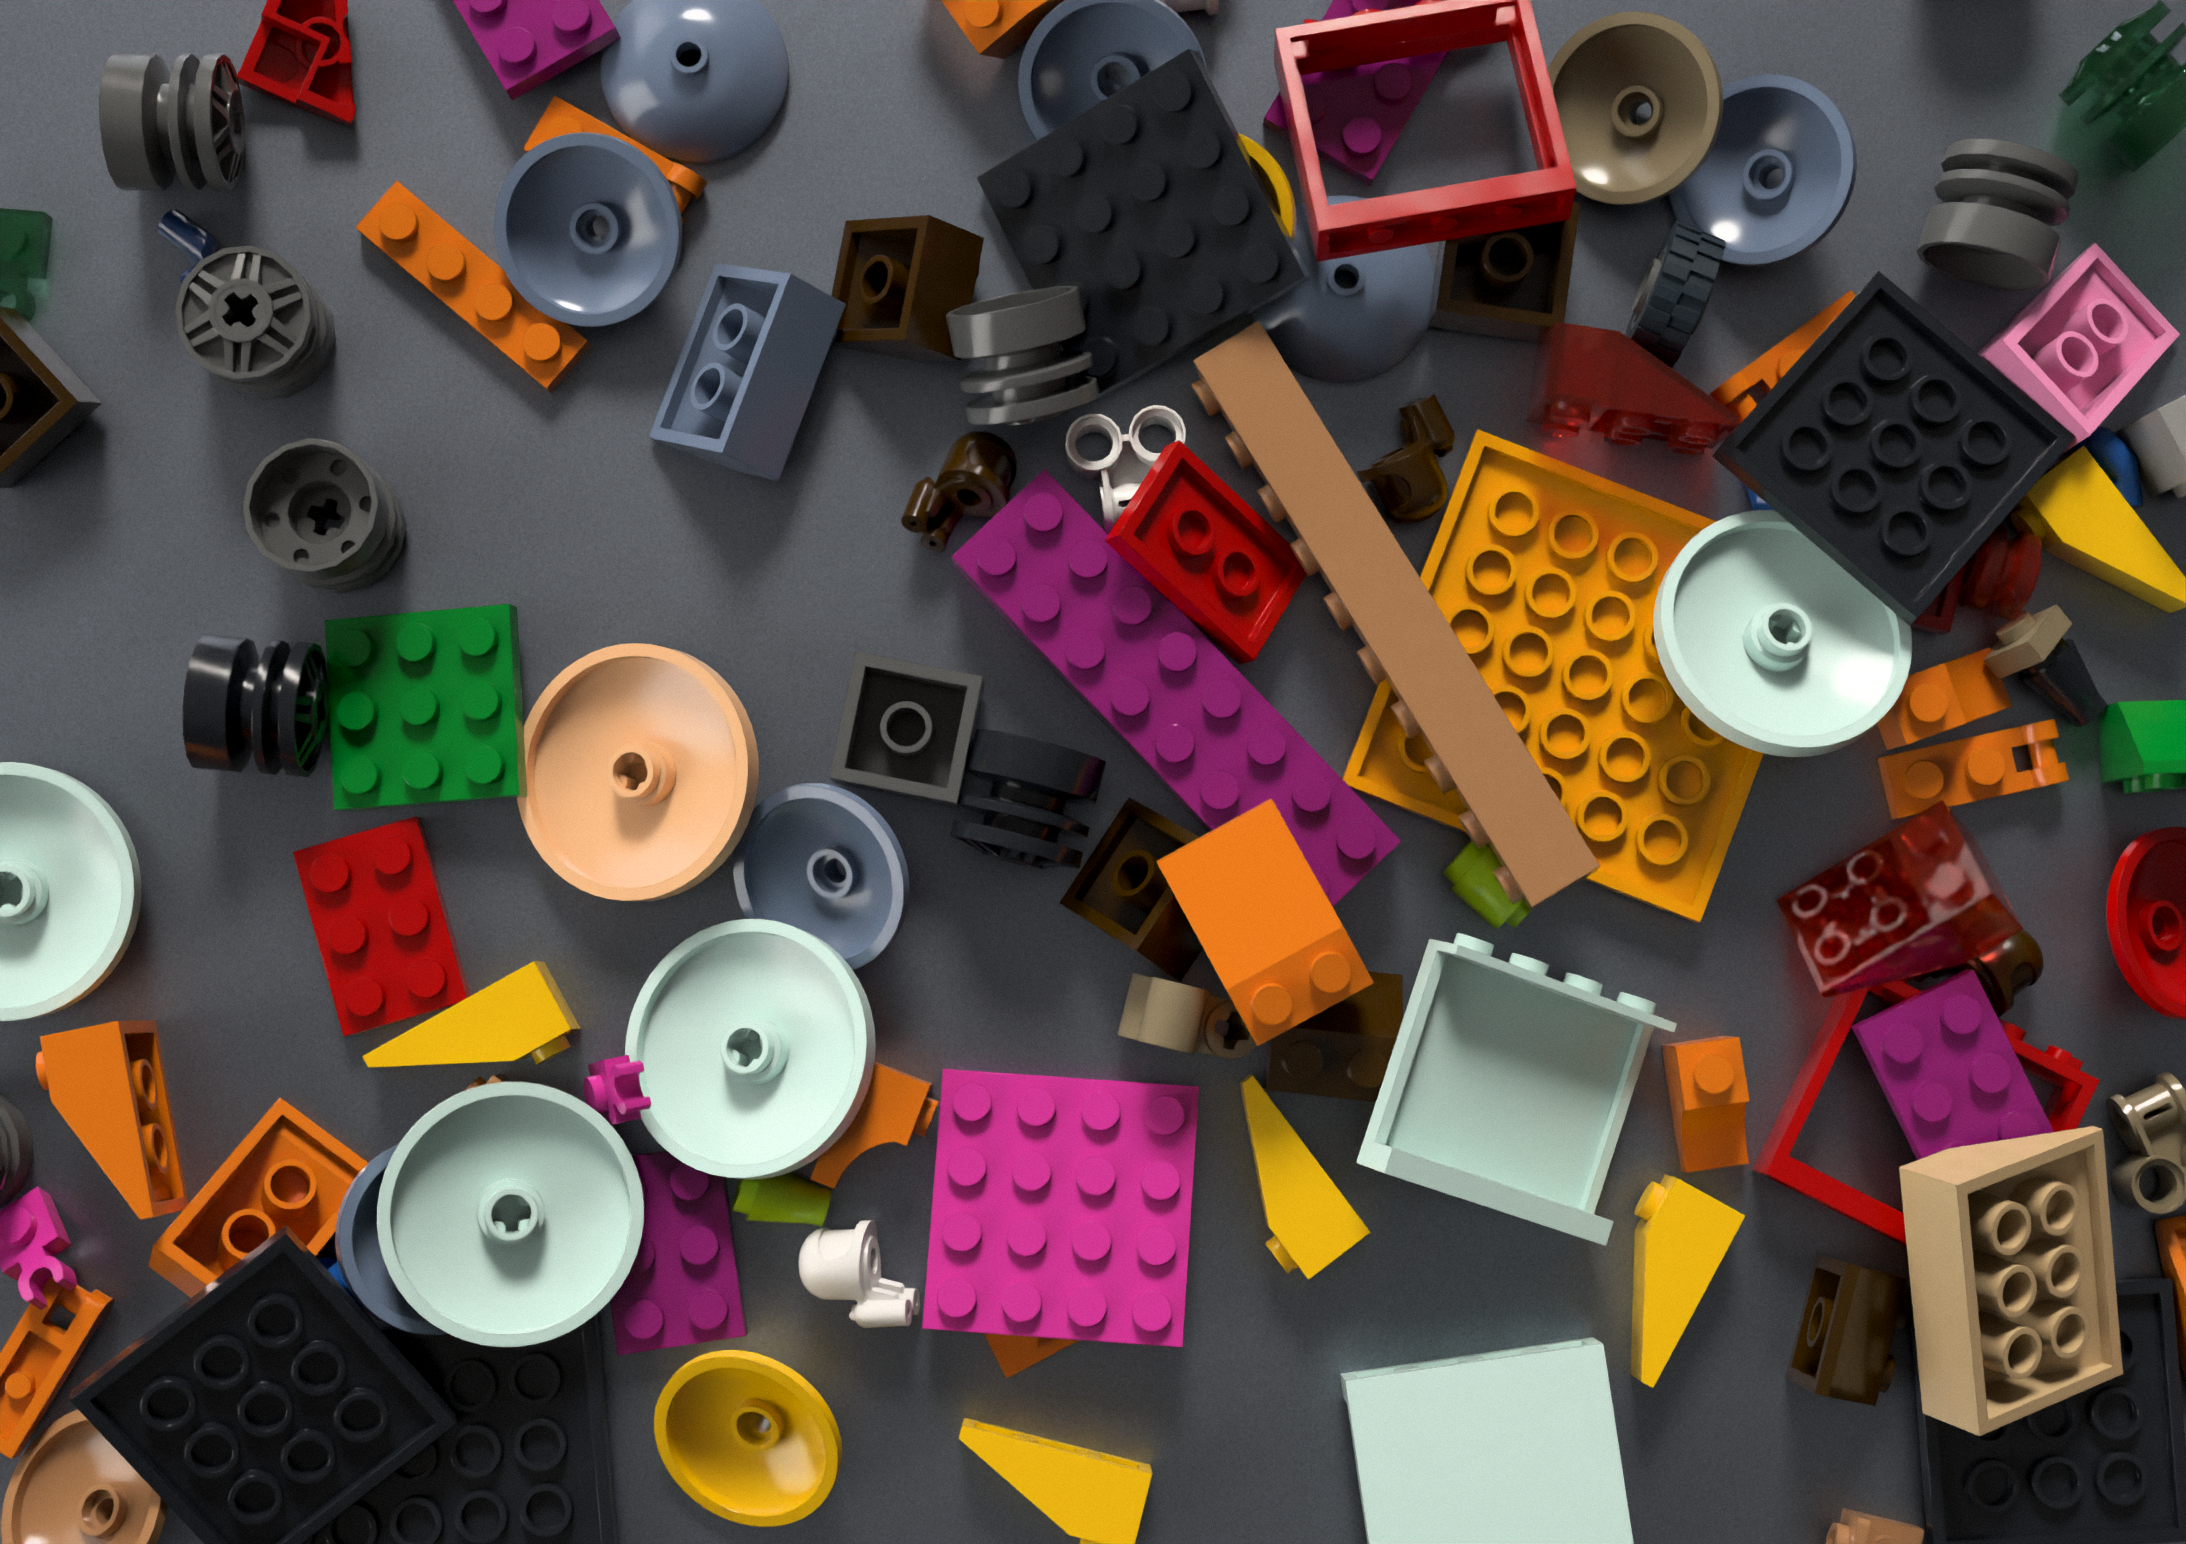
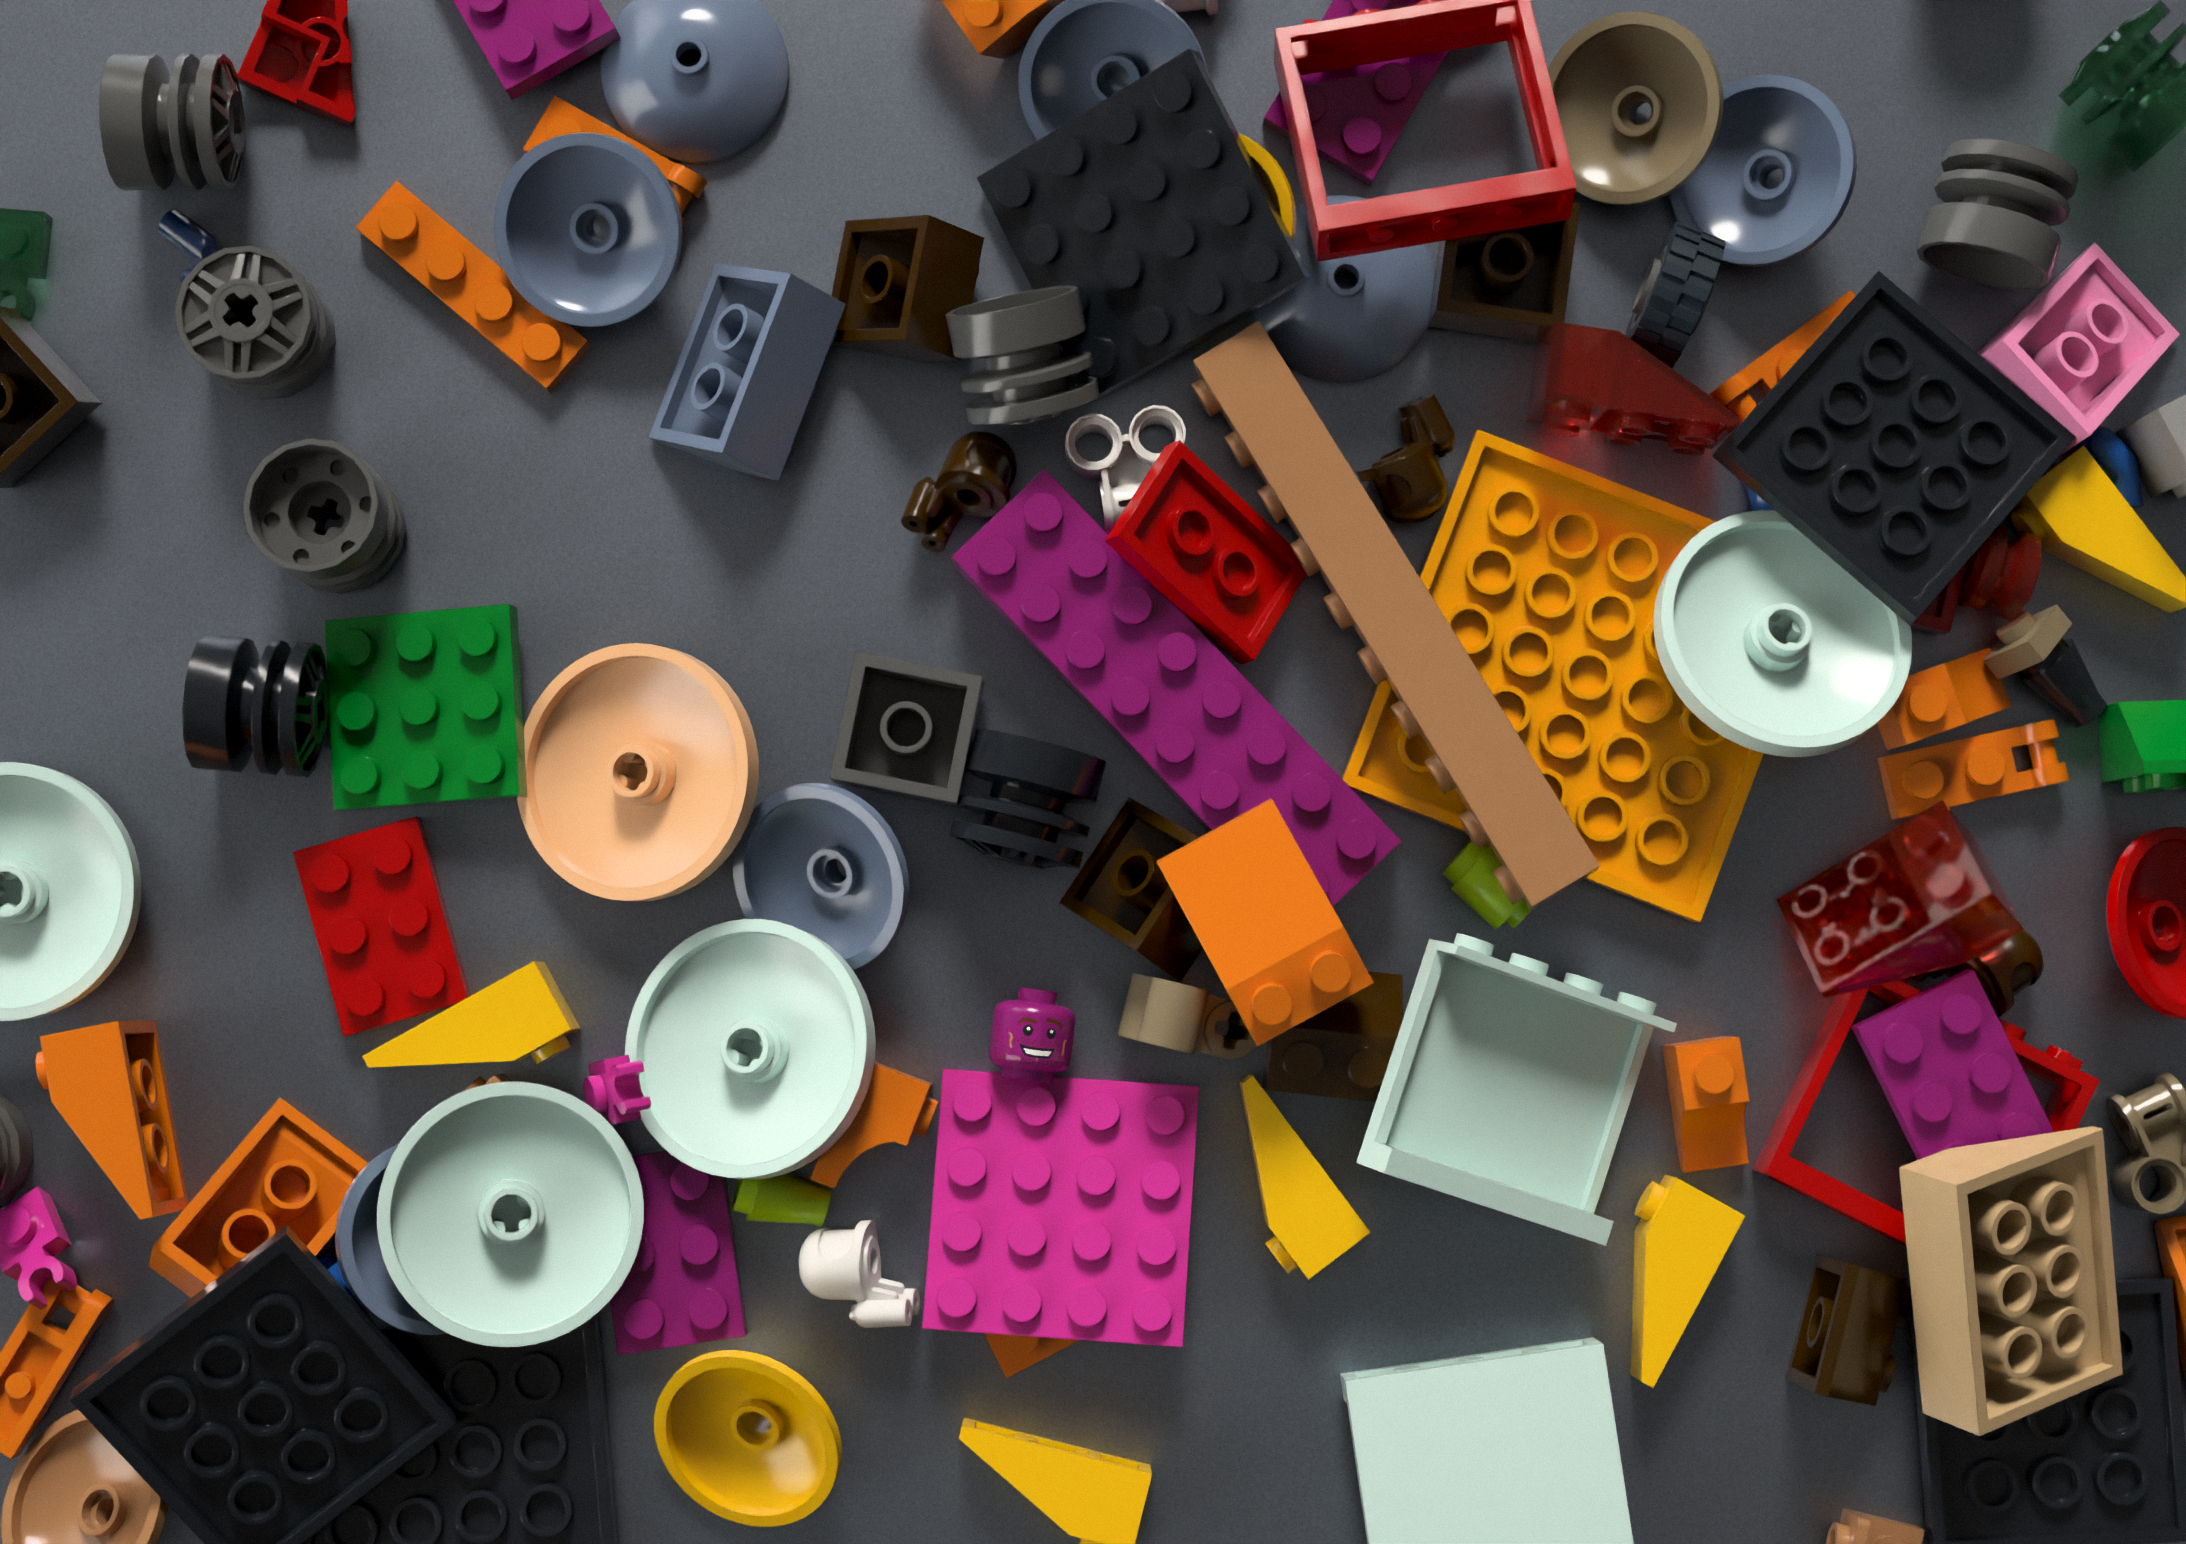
none -> magenta head [989,988,1076,1083]

